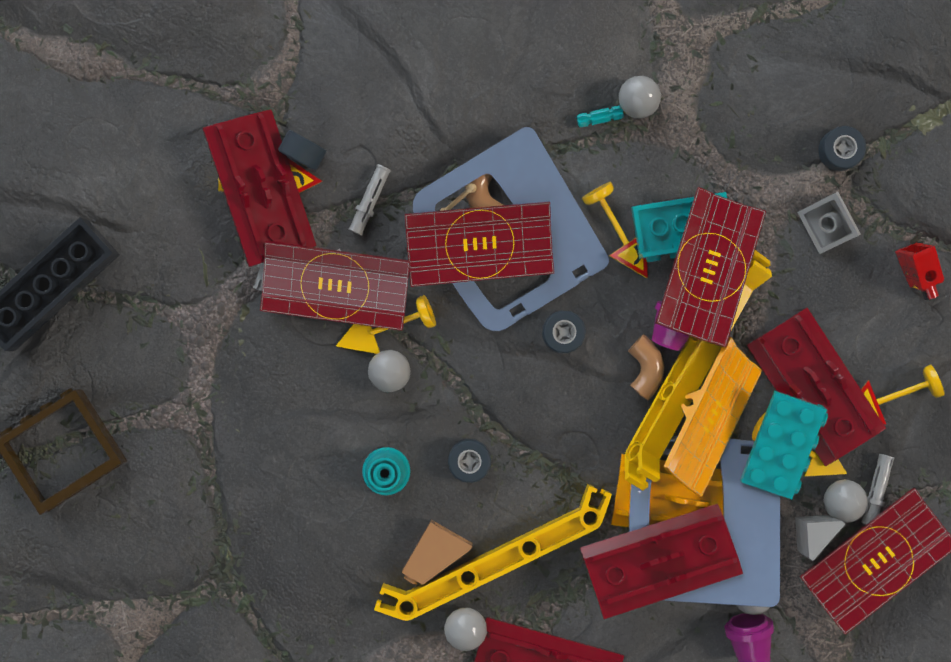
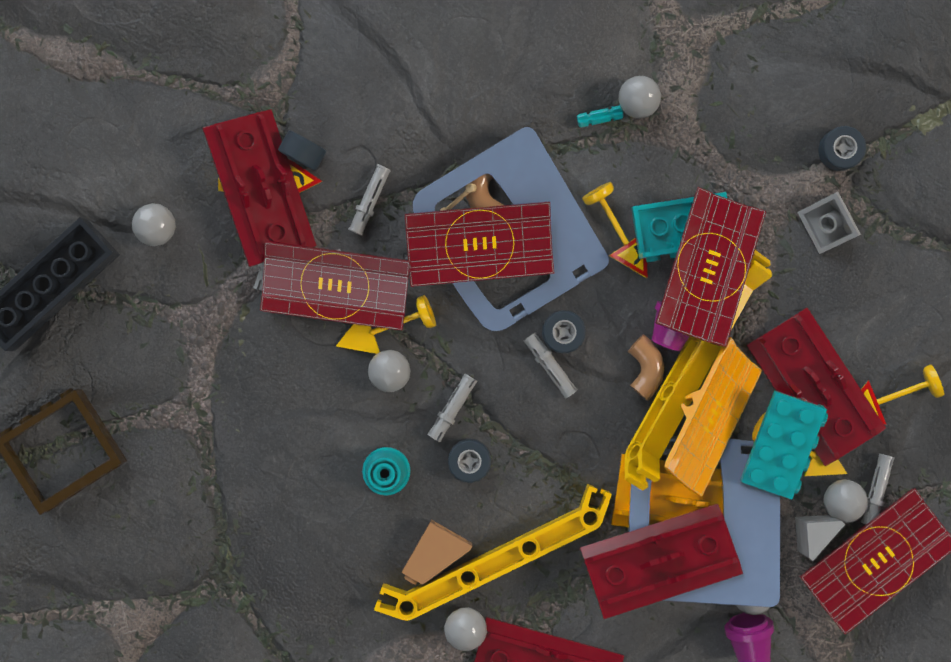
red torso [895,242,944,300] -> none
none -> light grey piece [132,203,176,246]
none -> light grey pin [427,374,478,442]
none -> light grey pin [524,332,578,399]

